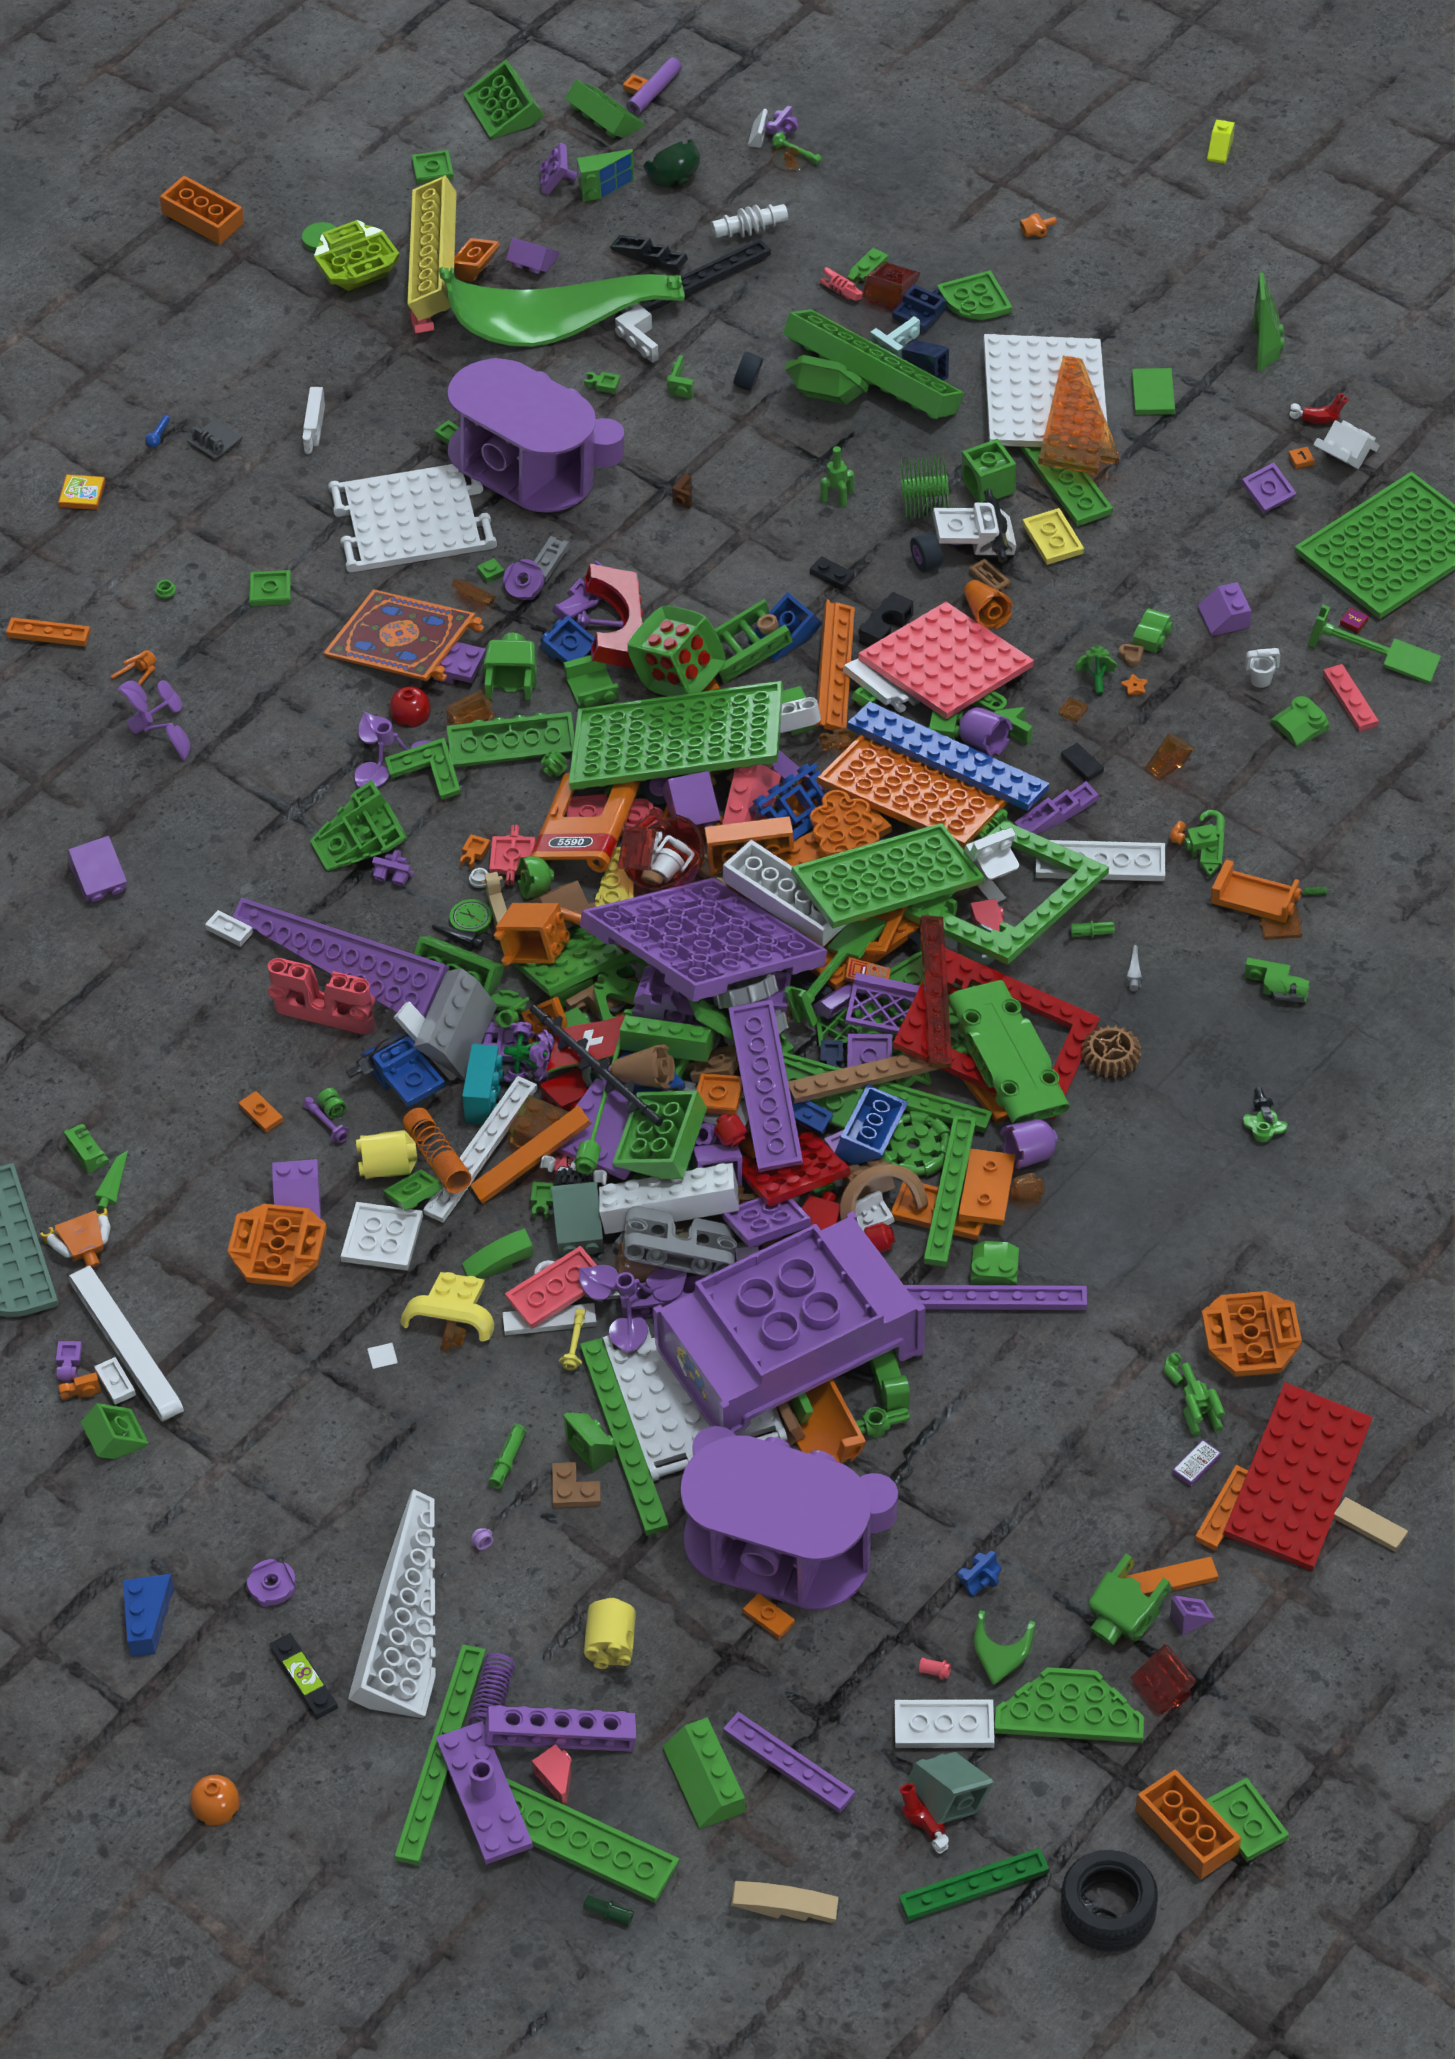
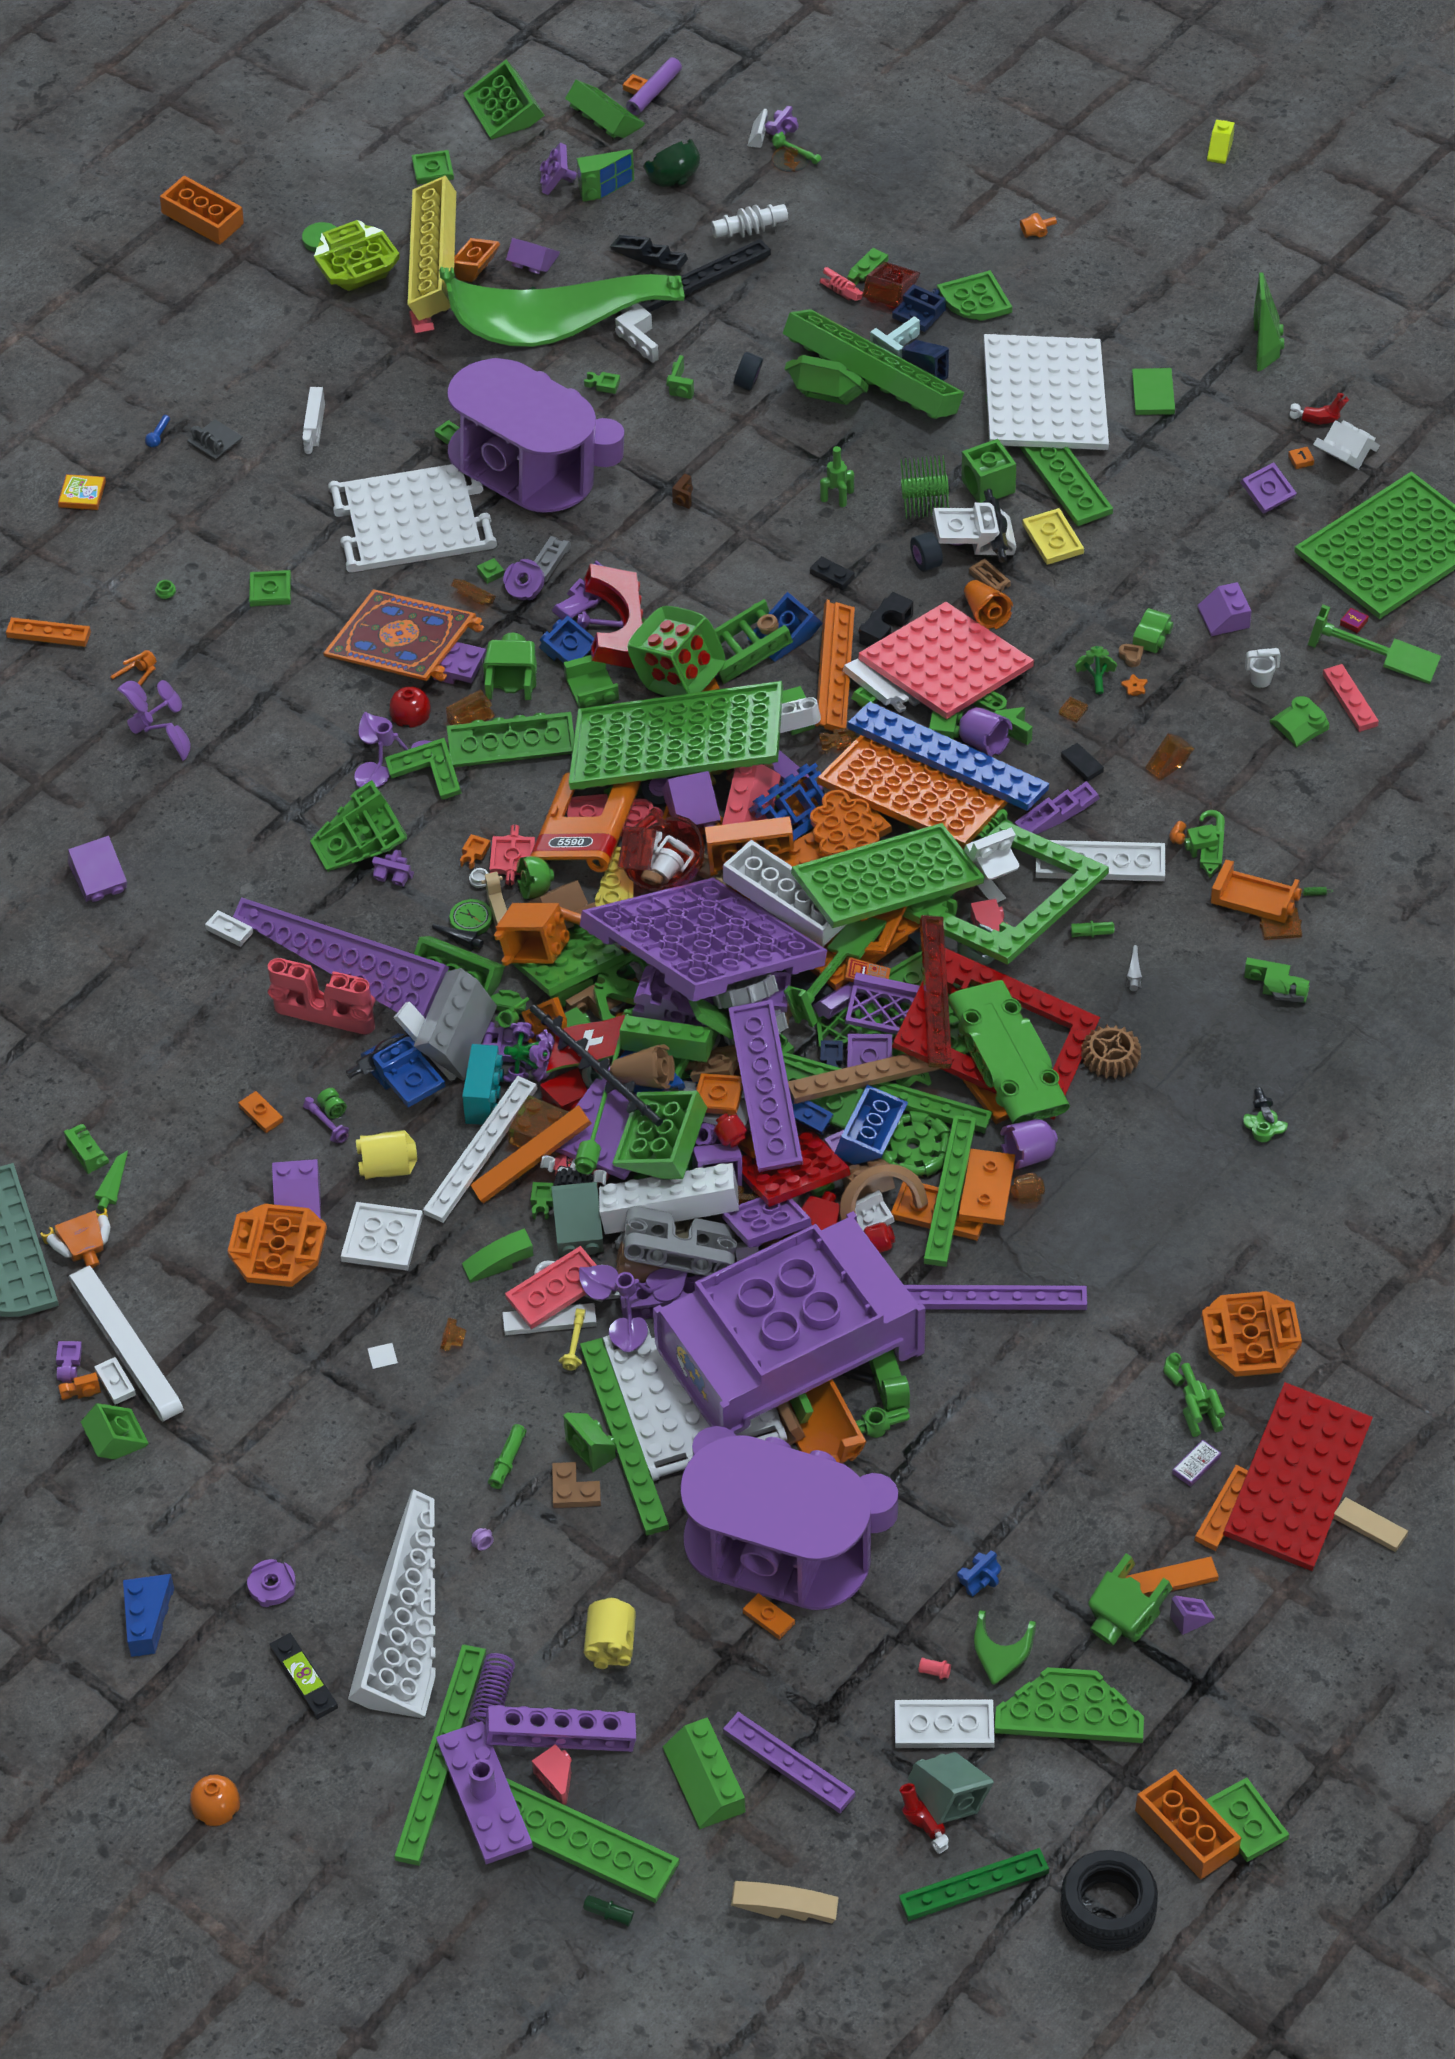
bright green plate [383,1169,443,1210] -> none
light yellow piece [401,1272,494,1342] -> none
orange piece [403,1108,471,1193] -> none
bright green gear [541,751,567,777] -> none
bright green slope [971,1241,1019,1285] -> none
clear orange wing [1038,355,1120,475] -> none
clear red plate [1130,1644,1197,1715] -> none

